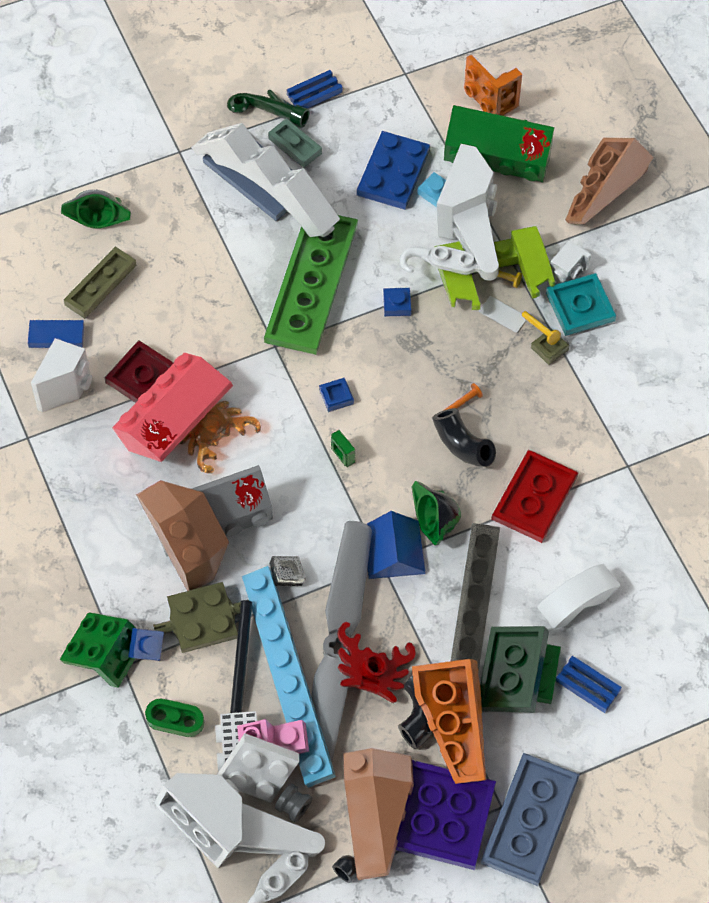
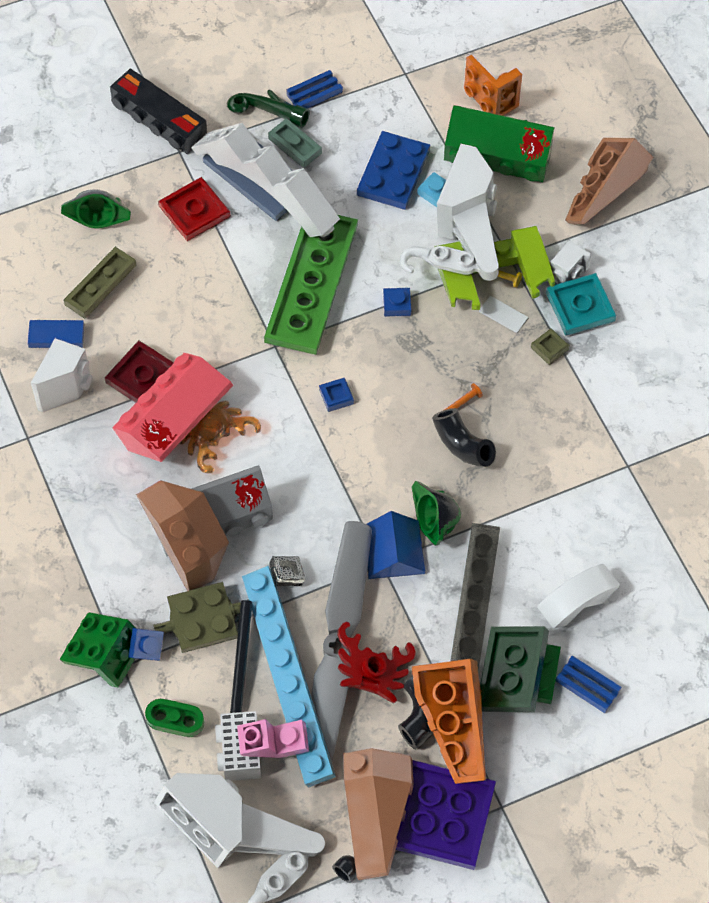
white plate [217,733,299,802] -> none
dark grey wheel [275,784,312,822] -> none
green tile [331,430,355,467] -> none
sand blue tile [480,753,580,886] -> none
red tile [491,449,579,543] -> none
yellow pin [522,311,561,345] -> none
none -> black brick [110,68,207,155]
none -> red tile [158,177,231,241]

